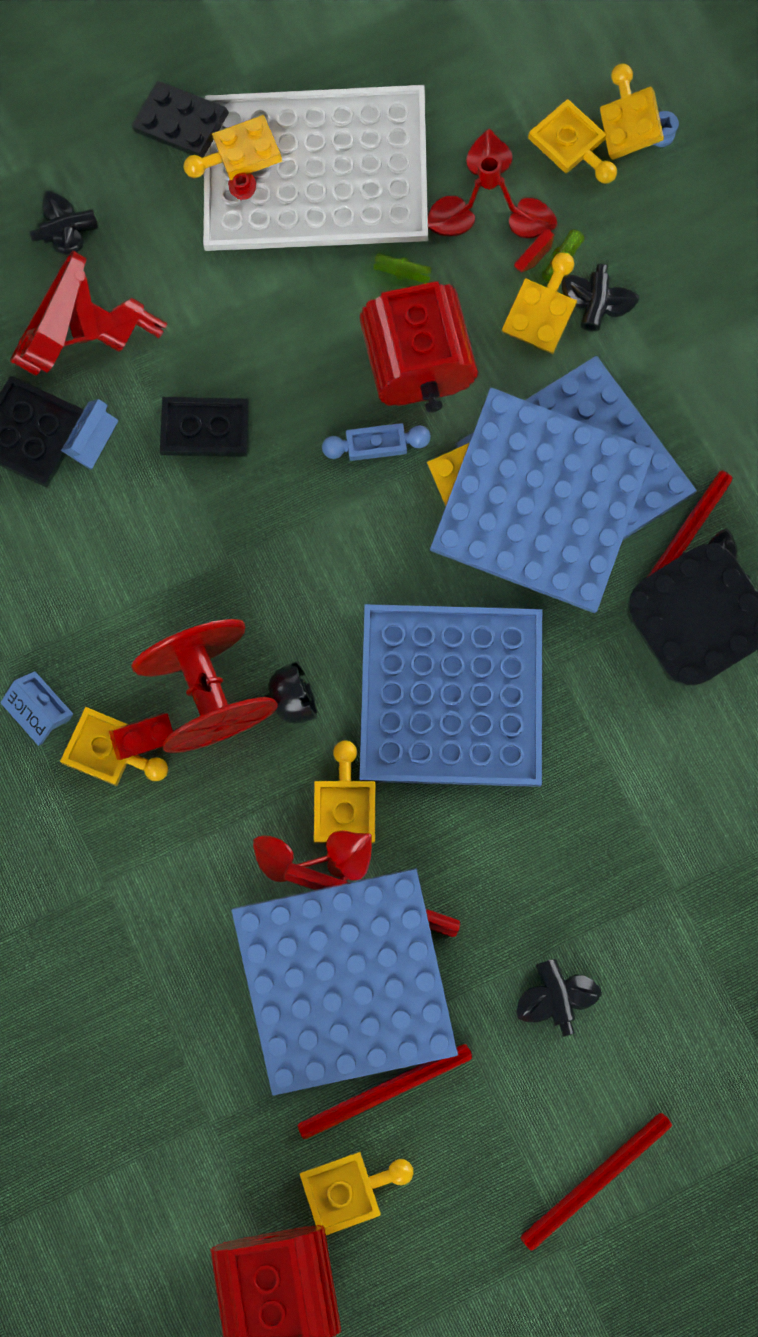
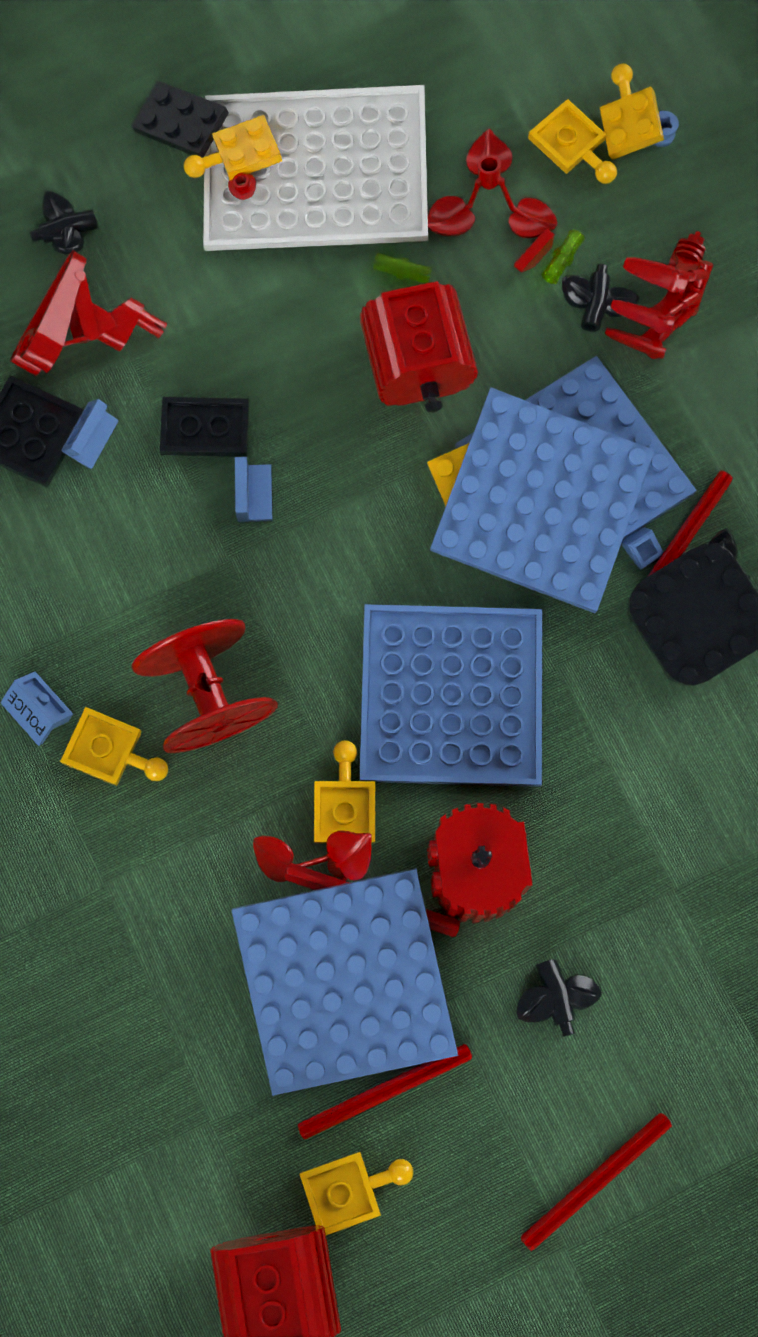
red plate [109,713,173,760] -> none
black cylinder [264,661,317,724] -> none
medium blue plate [322,423,430,461] -> none
yellow plate [501,253,577,354] -> none
none -> medium blue panel [235,457,273,522]
none -> red piece [427,803,533,923]
none -> red piece [605,231,714,359]
none -> medium blue slope [621,527,664,570]

